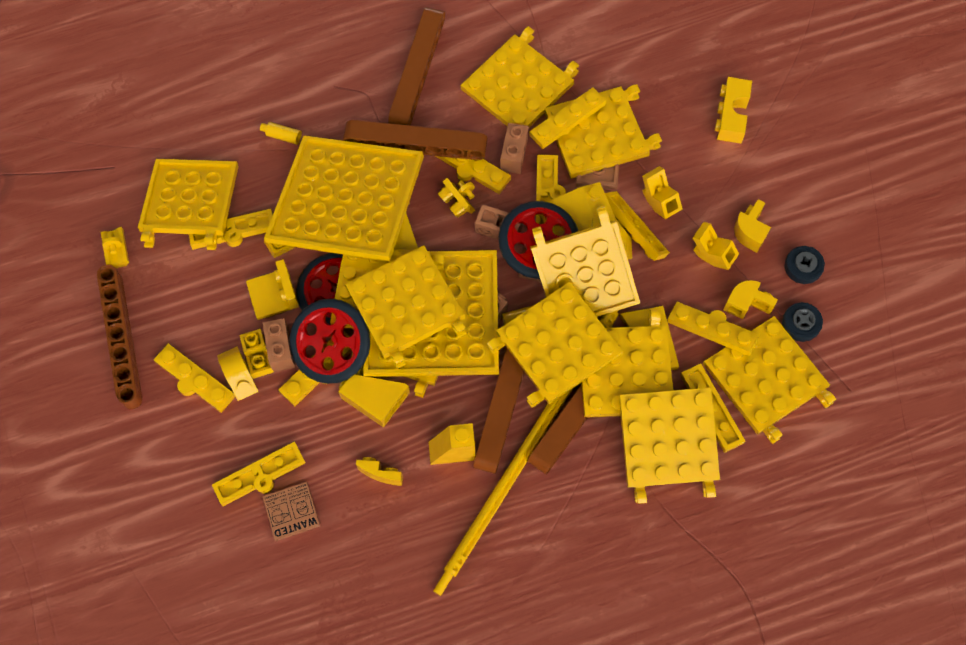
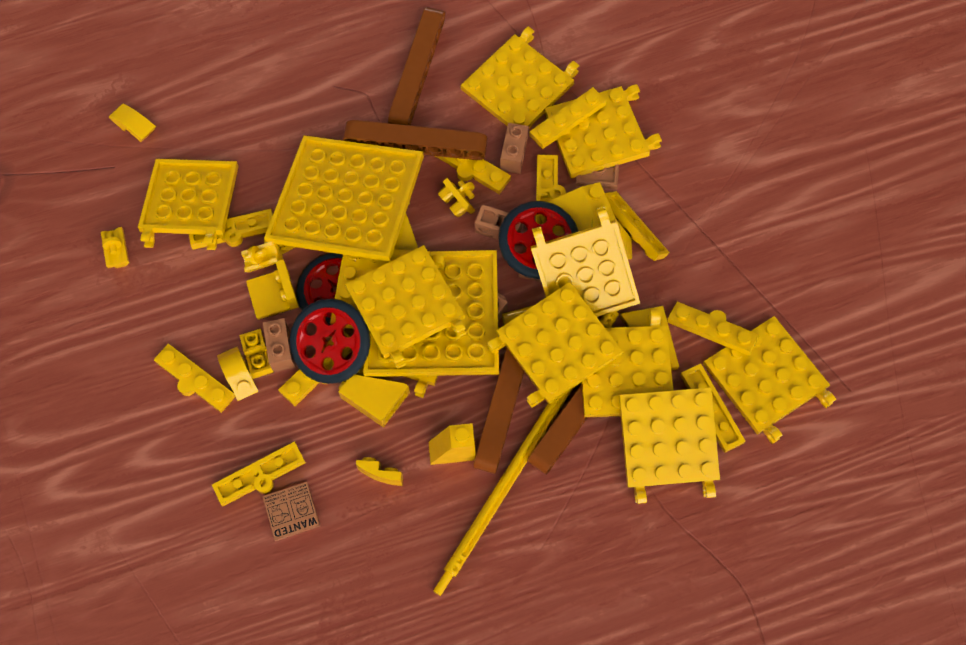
dark orange beam [97,264,142,409] -> none
yellow cylinder [260,122,302,145] -> none
yellow brick [642,166,682,220] -> none
yellow brick [693,222,739,270] -> none
yellow arch [714,77,752,144] -> none
yellow brick [723,280,778,319] -> none
yellow brick [734,199,771,253] -> none
black wheel [782,302,823,342] -> none
black wheel [784,246,825,284] -> none
none -> yellow slope [109,103,156,142]
none -> yellow hips [241,241,283,273]

